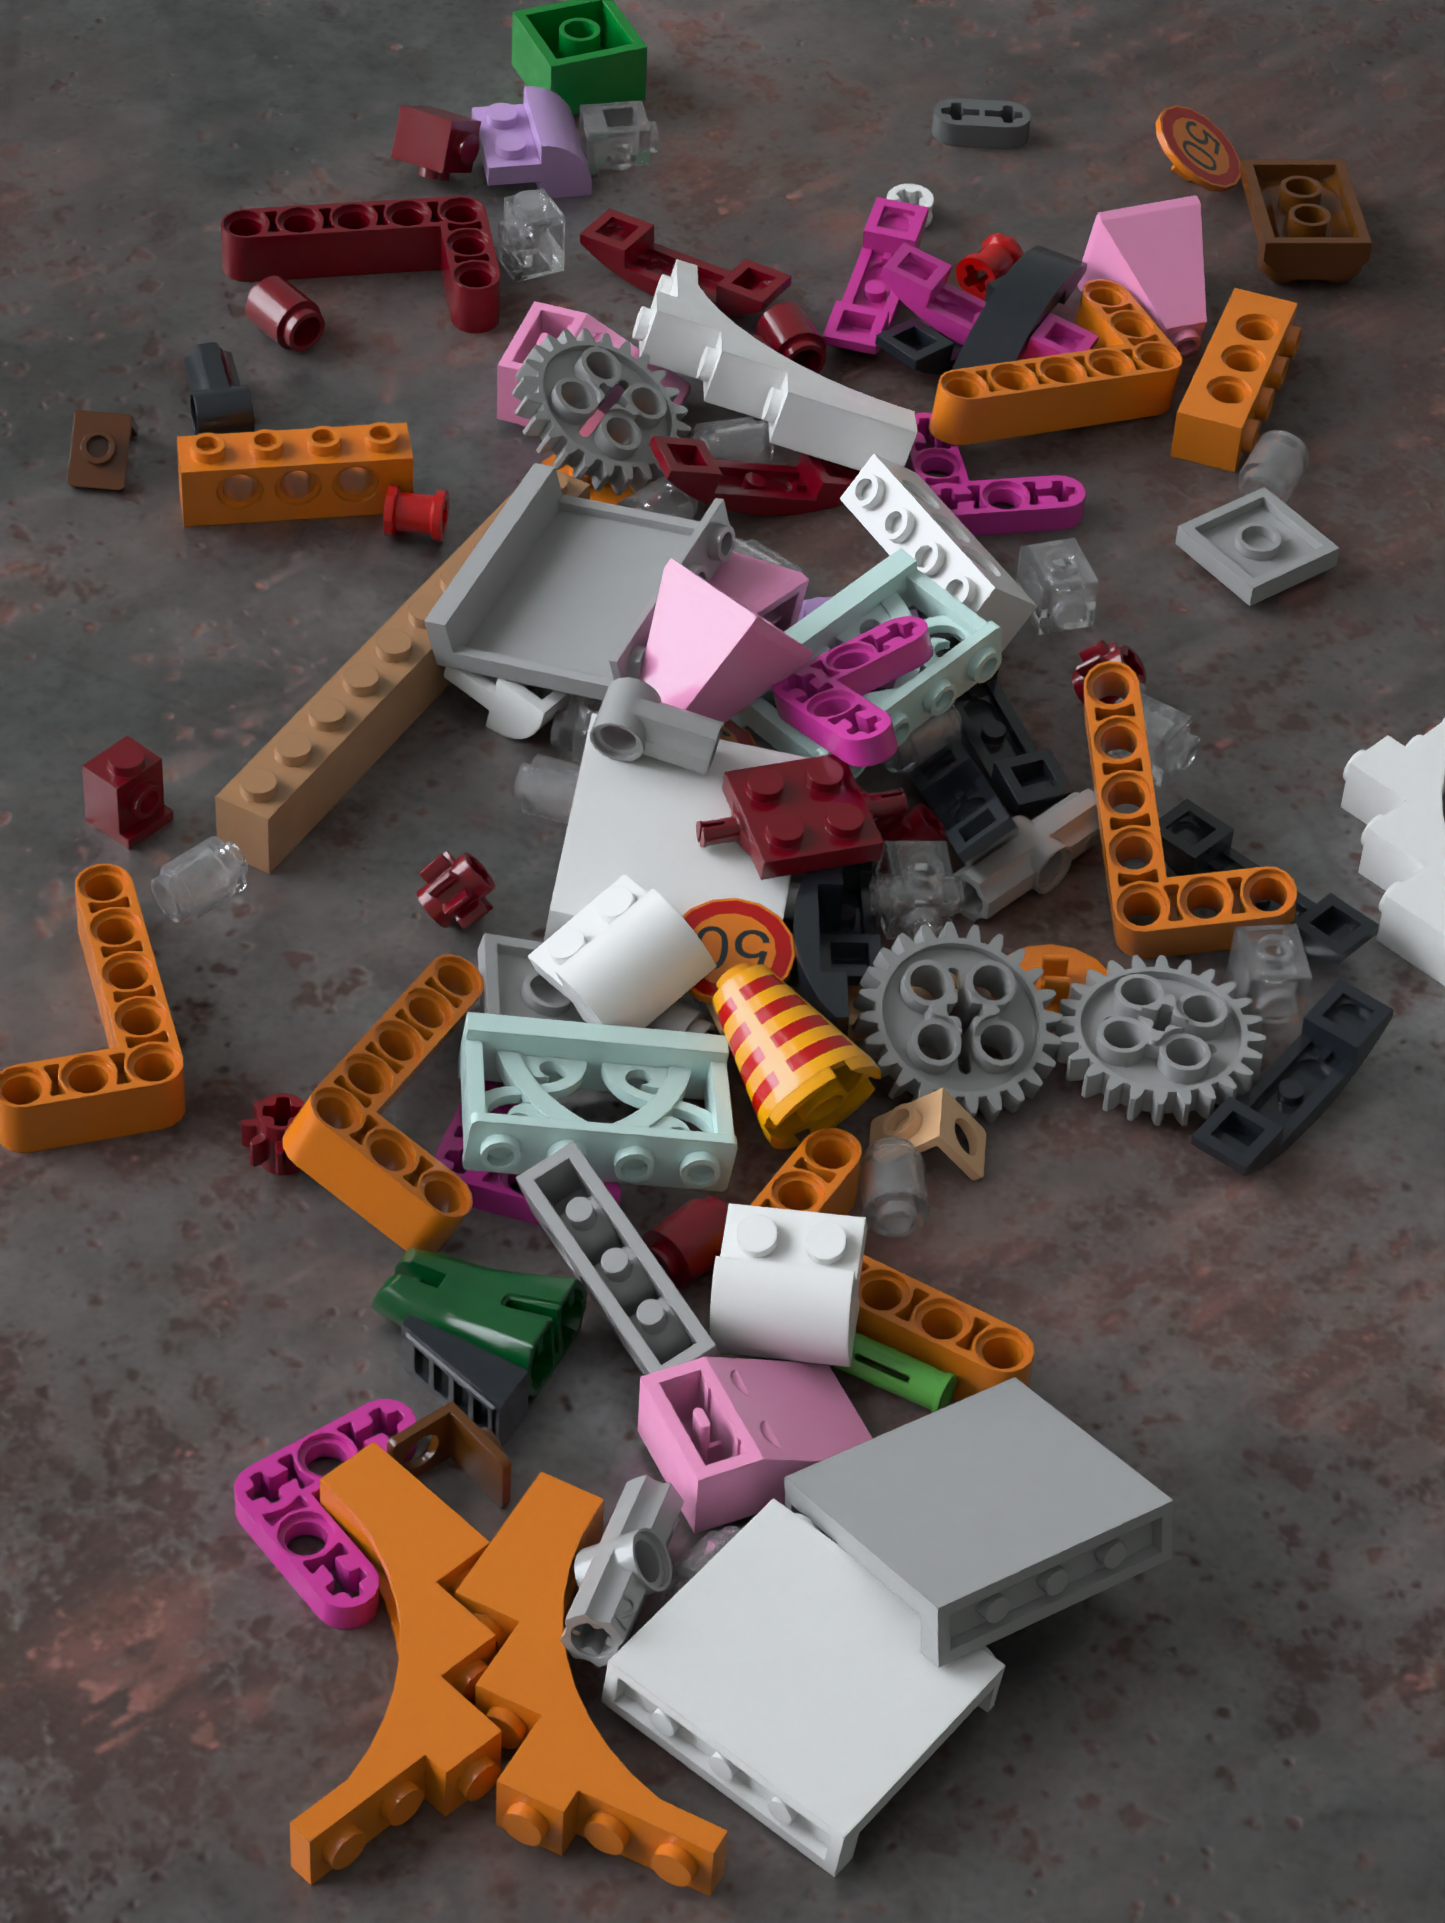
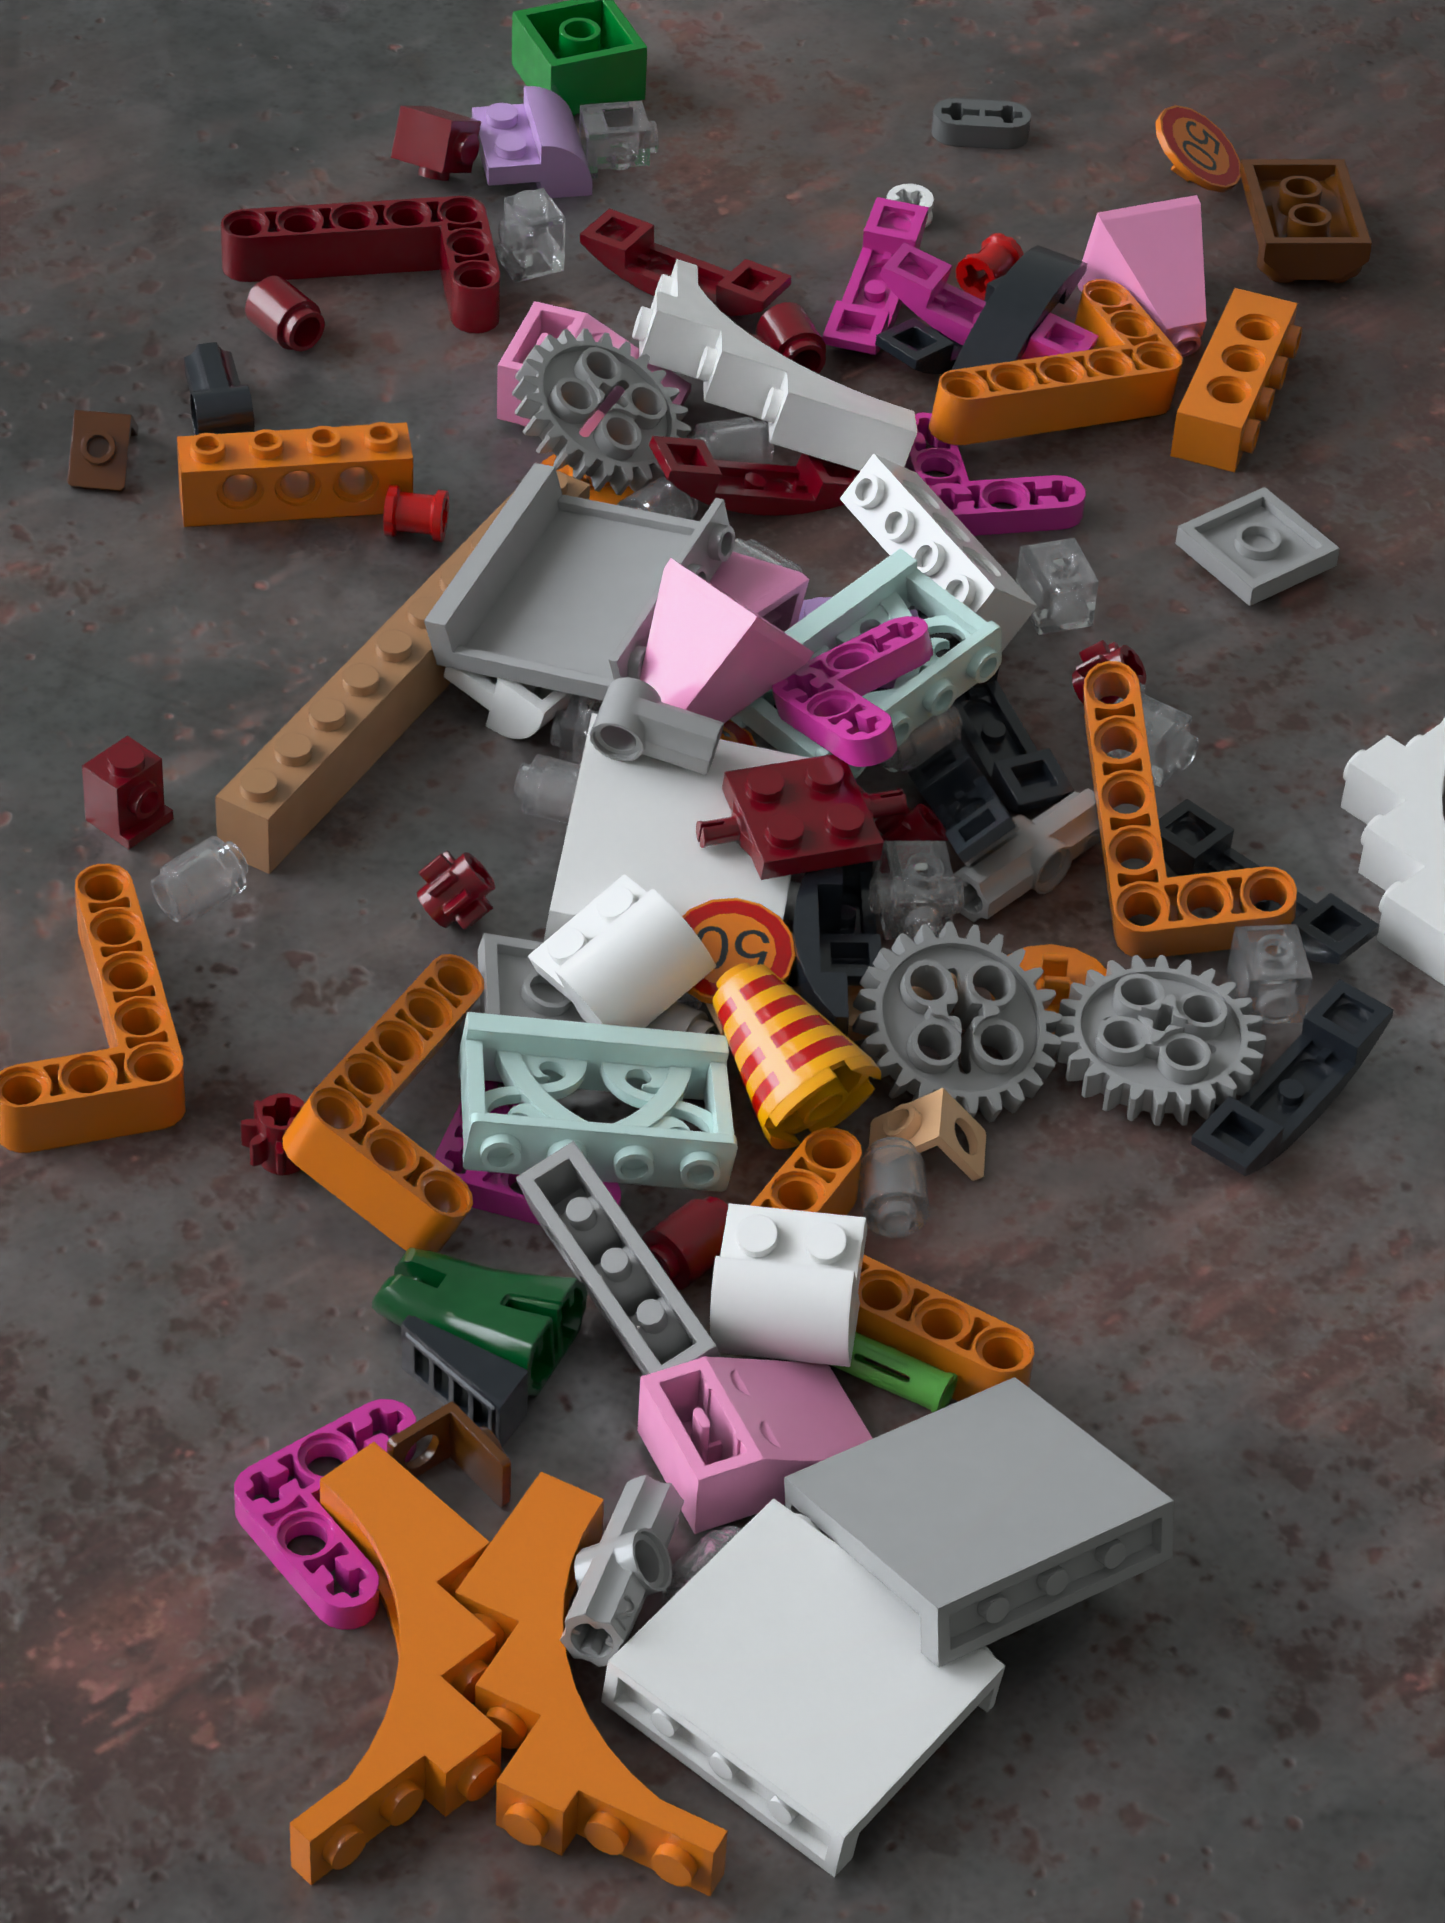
clear brick [1238,430,1310,504] -> none

